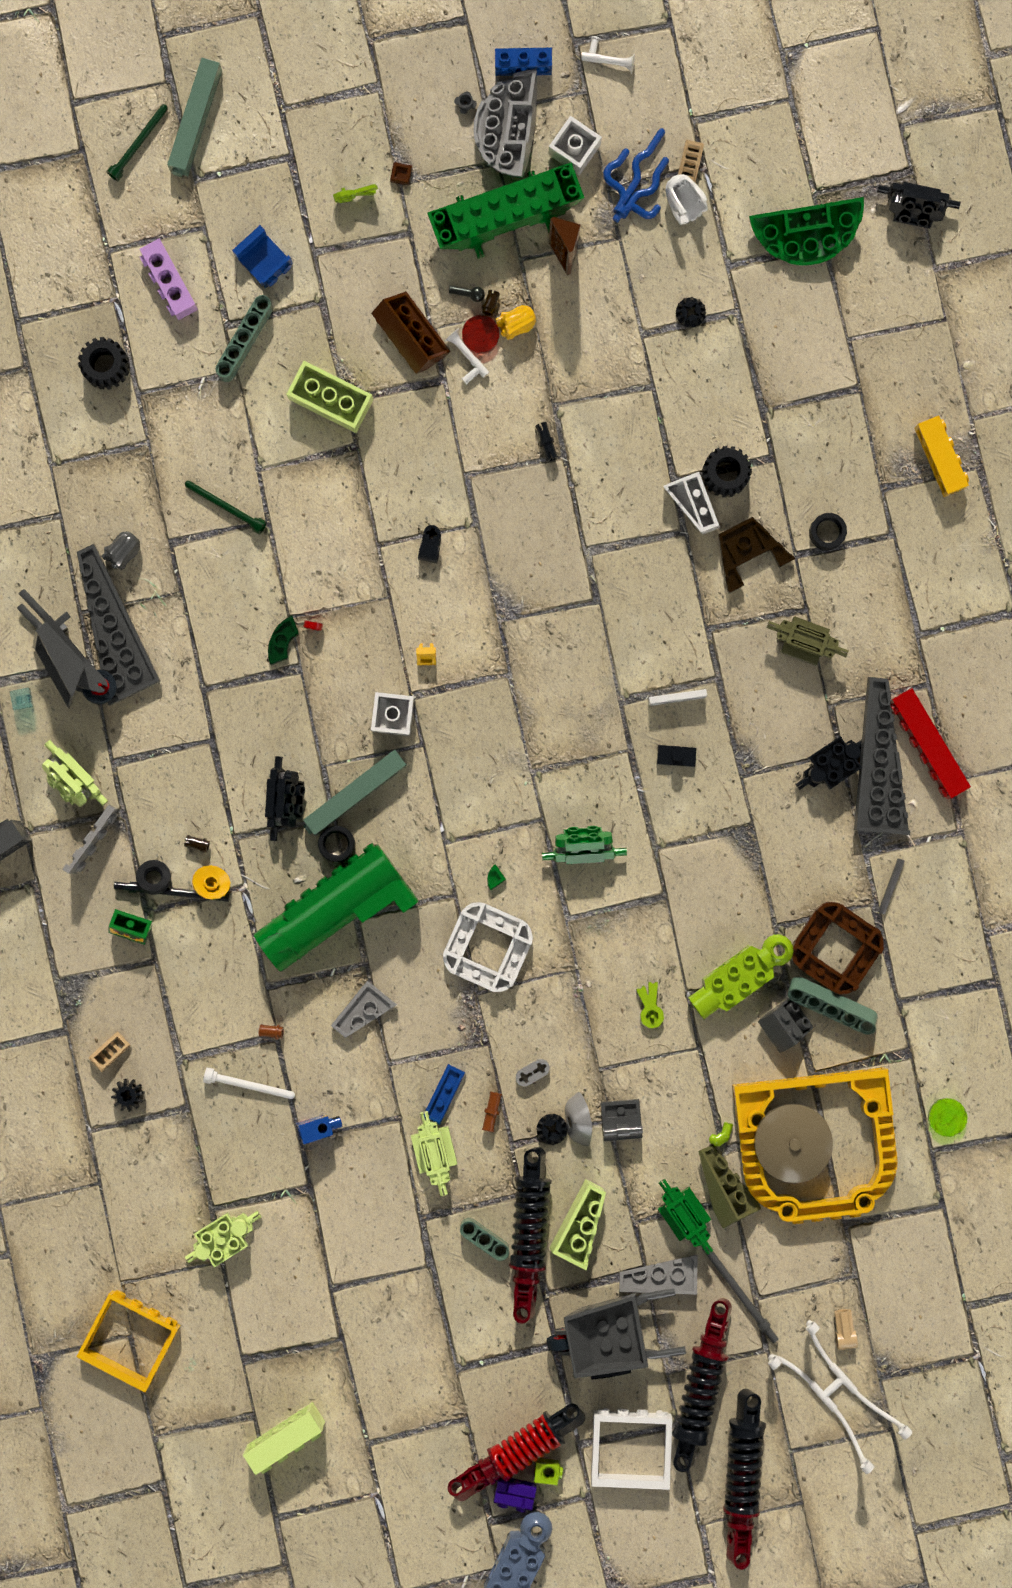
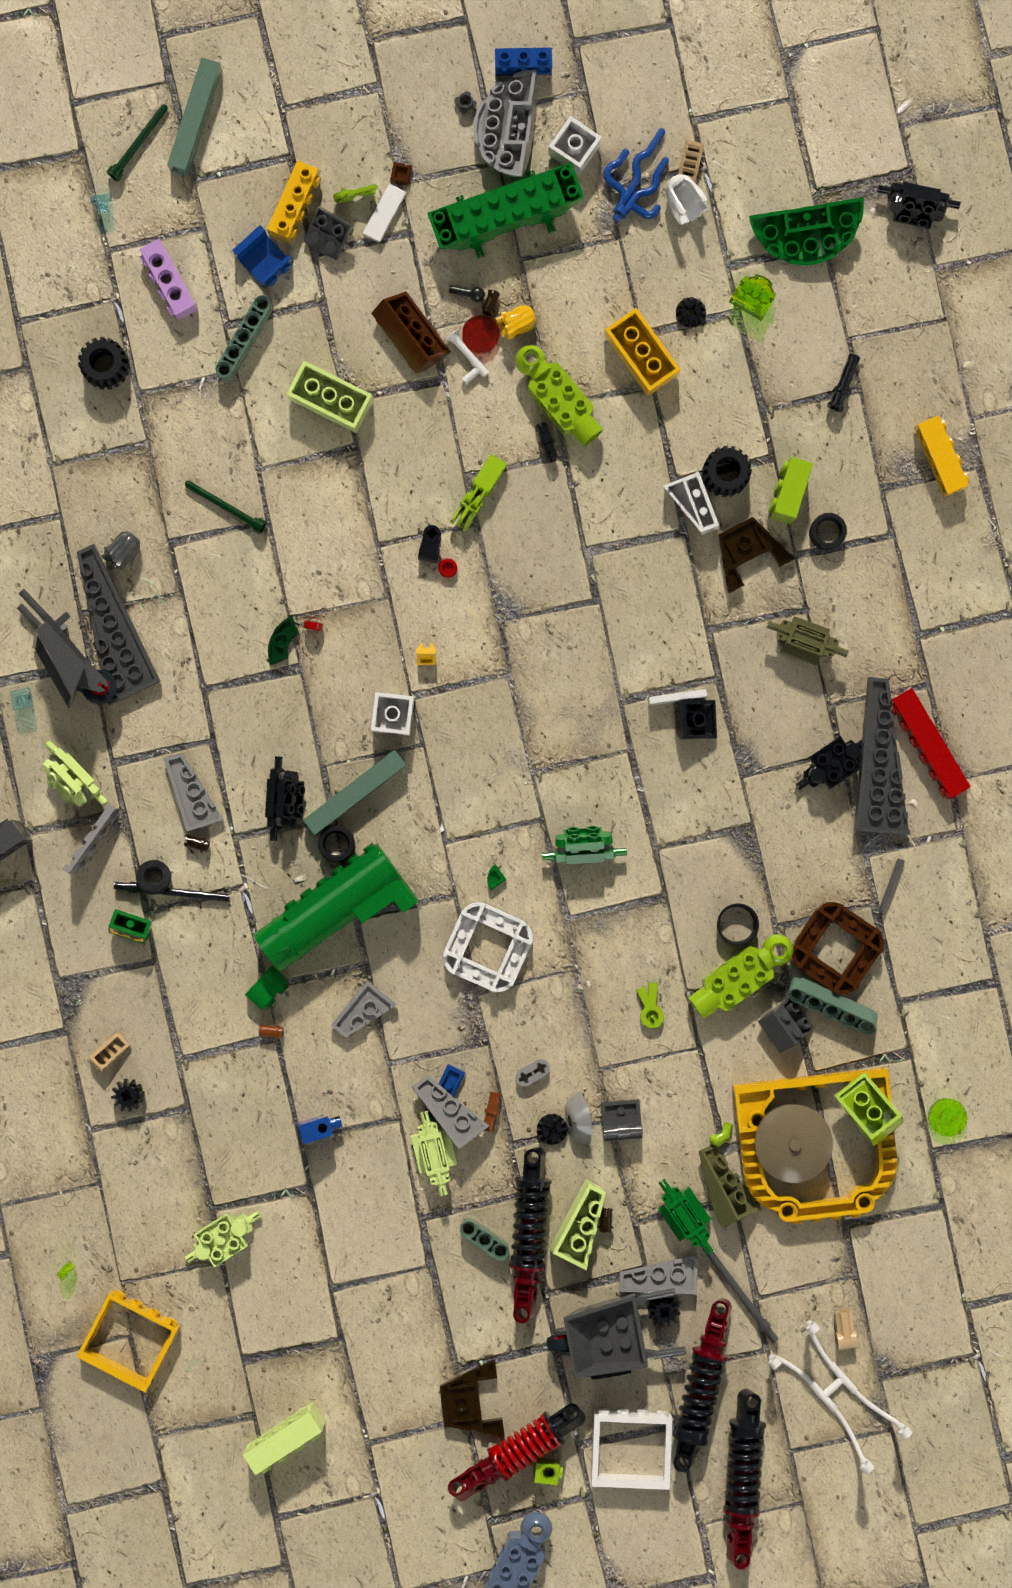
yellow dish [192,865,231,900] -> none
white piece [203,1067,295,1099] -> none
dark purple brick [494,1478,537,1513] -> none
reddish brown slope [549,217,581,276] -> none
white piece [581,36,635,74] -> none
black tile [656,745,696,767] -> none
none -> clear neon green tile [57,1261,76,1281]
none -> clear light blue tile [90,193,112,213]
none -> light grey wing [164,753,224,832]
none -> green brick [245,965,289,1010]
none -> yellow brick [267,160,321,244]
none -> dark grey plate [303,206,354,260]
none -> white tile [363,183,406,243]
none -> light grey wing [412,1075,489,1150]
none -> red tile [438,558,458,578]
none -> dark brown wing [440,1359,505,1437]
none -> lime arm [450,454,507,532]
none -> lime brick [515,345,604,447]
none -> dark brown pin [598,1208,613,1233]
none -> yellow brick [604,308,681,396]
none -> black gear [647,1297,681,1328]
none -> black slope [675,700,717,740]
none -> black tyre [717,903,759,946]
none -> clear neon green slope [729,274,776,321]
none -> lime brick [768,456,813,525]
none -> black pin [827,353,860,412]
none -> lime slope [834,1072,904,1146]

